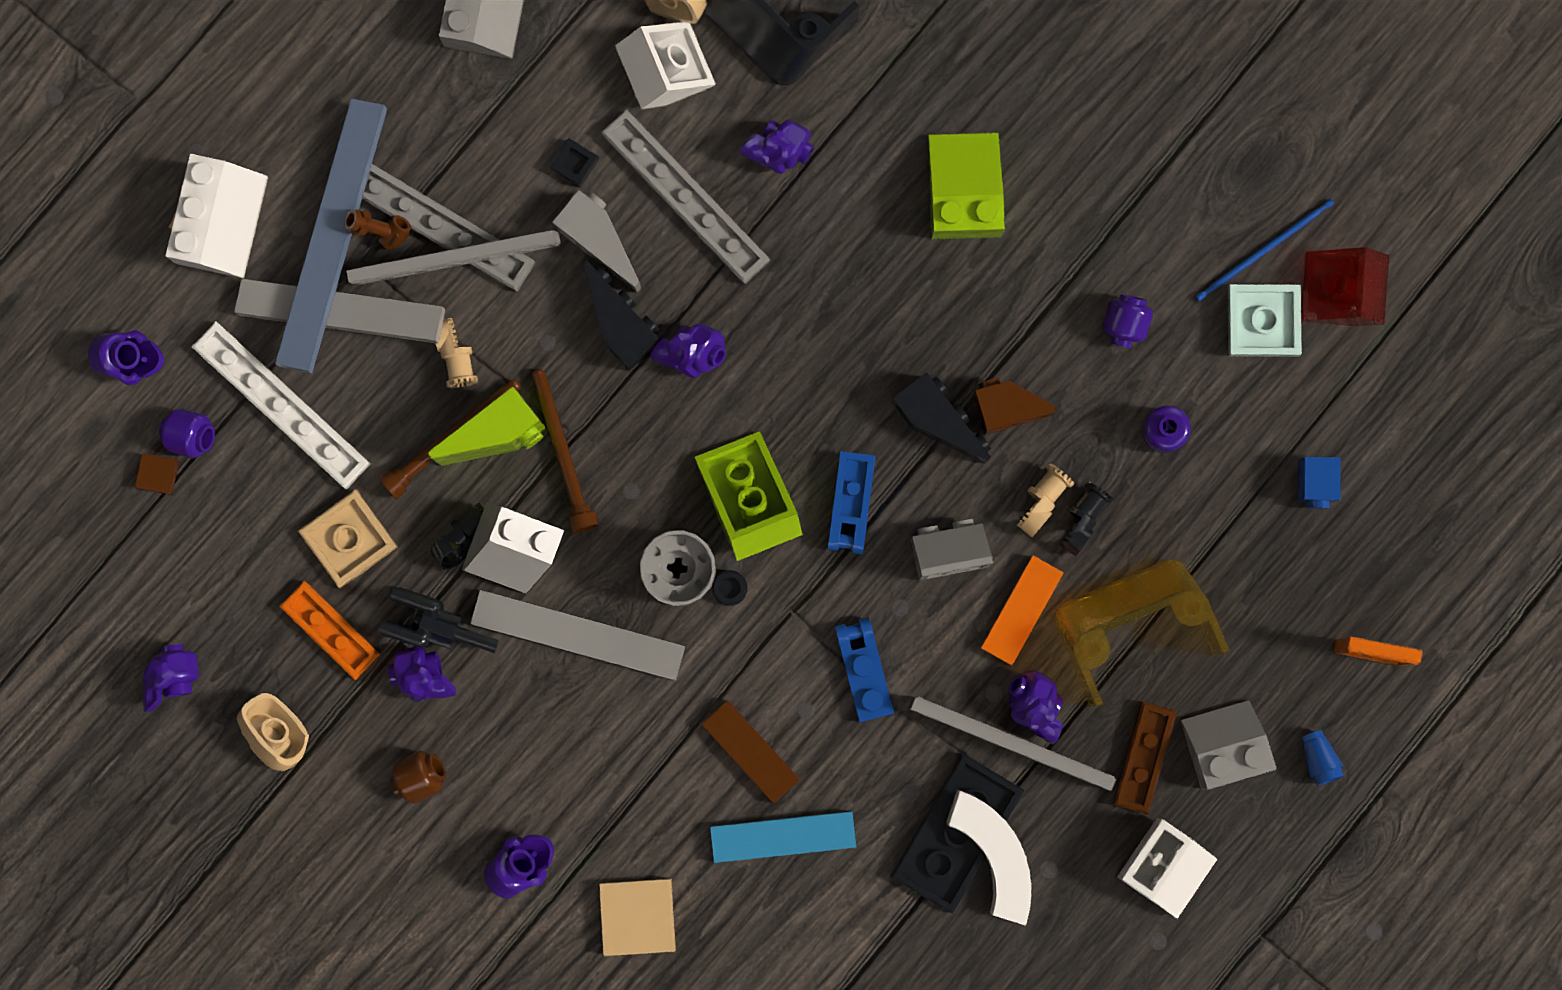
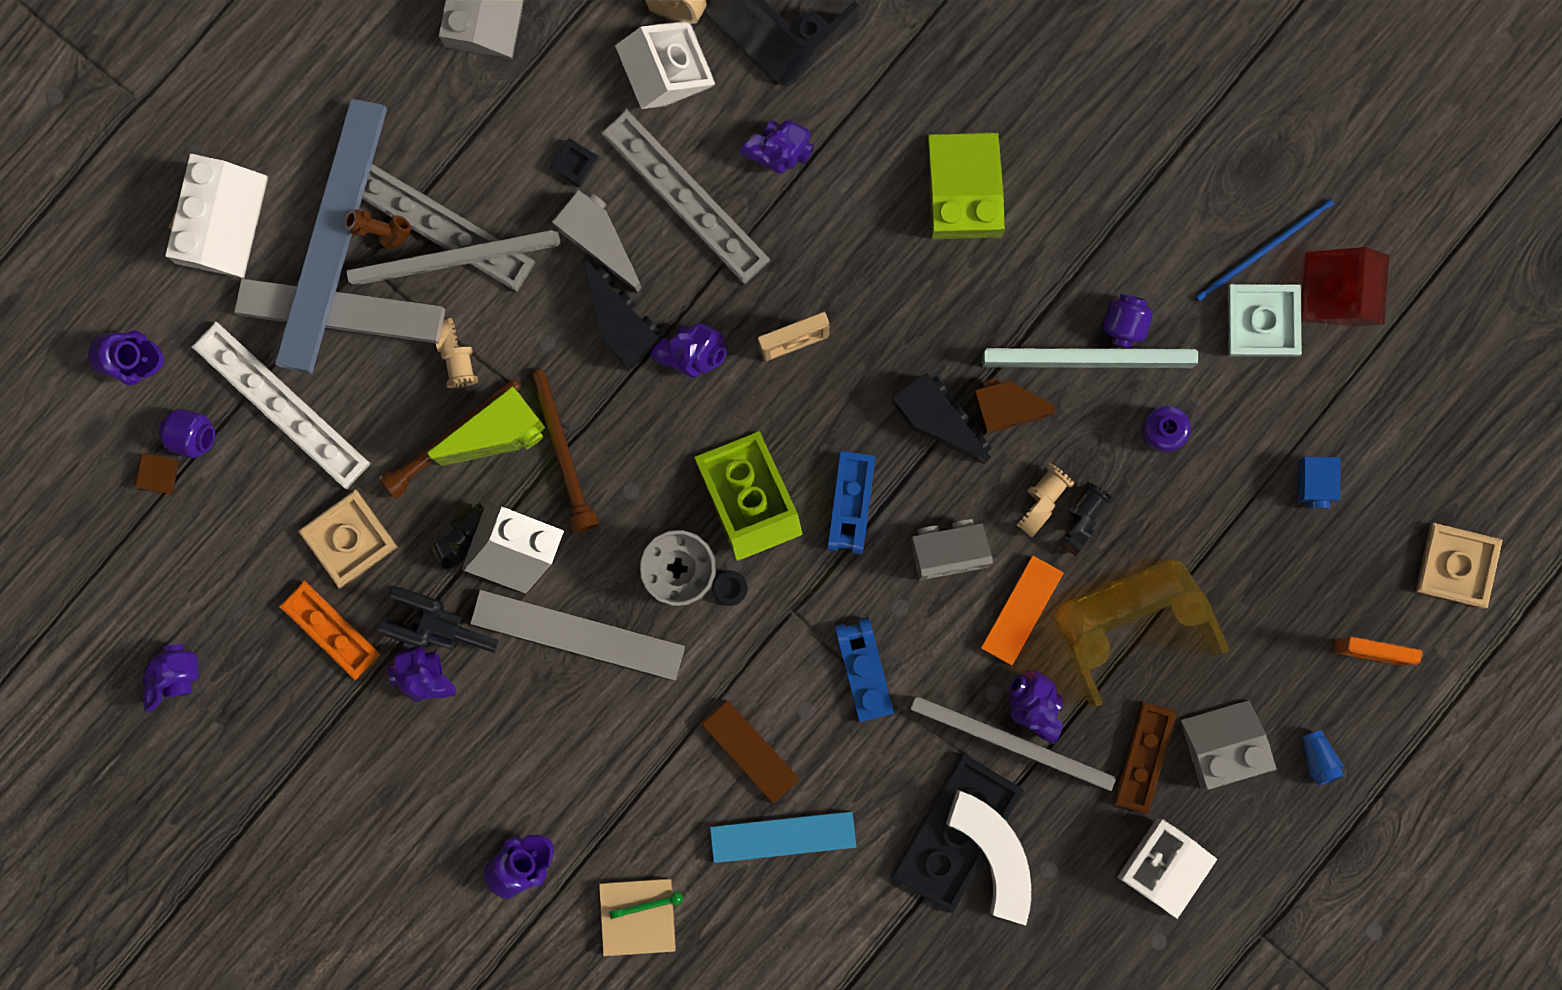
tan piece [237,693,309,772] -> none
reddish brown head [390,751,446,804] -> none
none -> green hinge [609,892,683,919]
none -> tan tile [758,312,829,361]
none -> light aqua tile [982,348,1198,368]
none -> tan tile [1415,523,1503,609]

